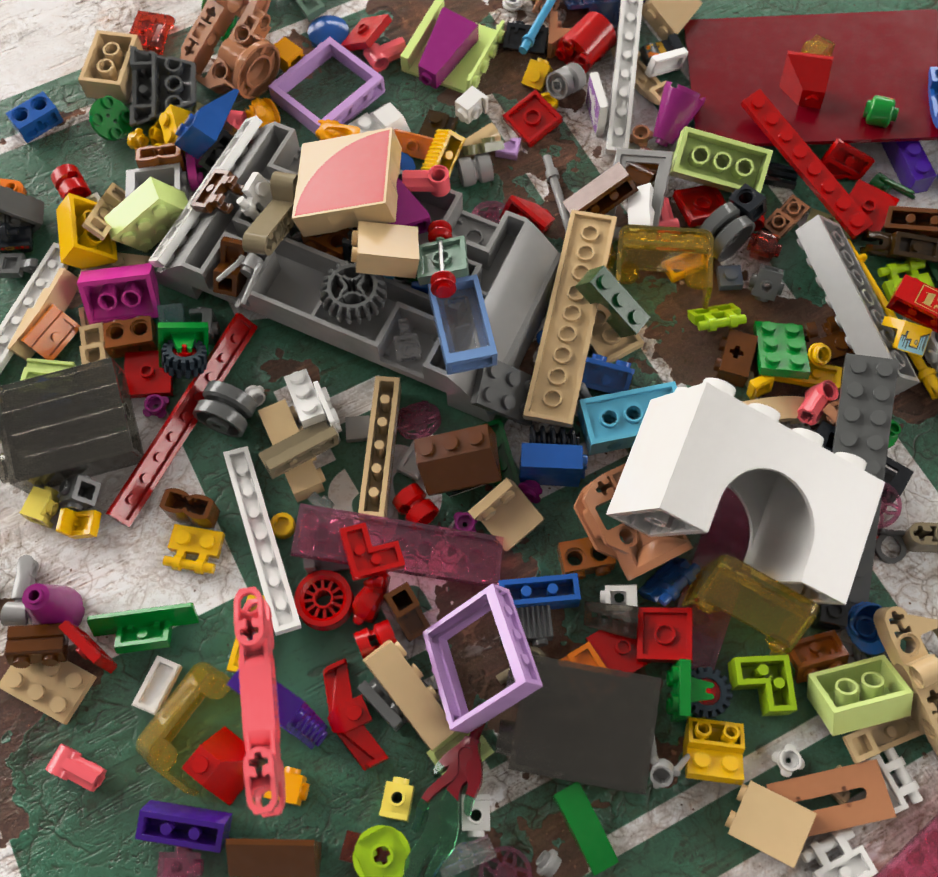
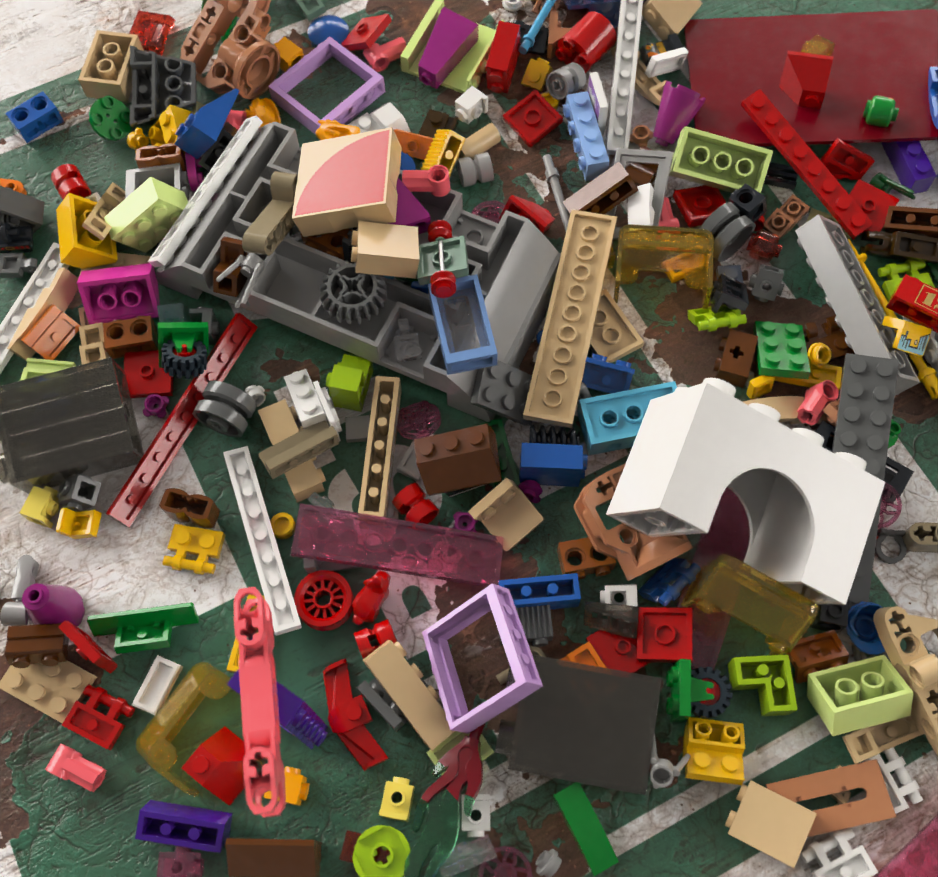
reddish brown plate [190,169,244,214] -> none
white plate [236,172,272,221] -> none
red plate [339,522,406,581] -> none
reddish brown brick [383,582,430,642] -> none
olive plate [462,137,505,156] -> none
lavender tile [495,138,521,161] -> none
arch [575,265,650,338] -> none
white plate [771,744,805,777] -> none
none -> red plate [62,684,135,751]
none -> lime brick [326,354,374,412]
none -> red brick [486,20,521,93]
none -> light blue brick [563,91,610,181]
none -> black bracket [708,274,749,313]

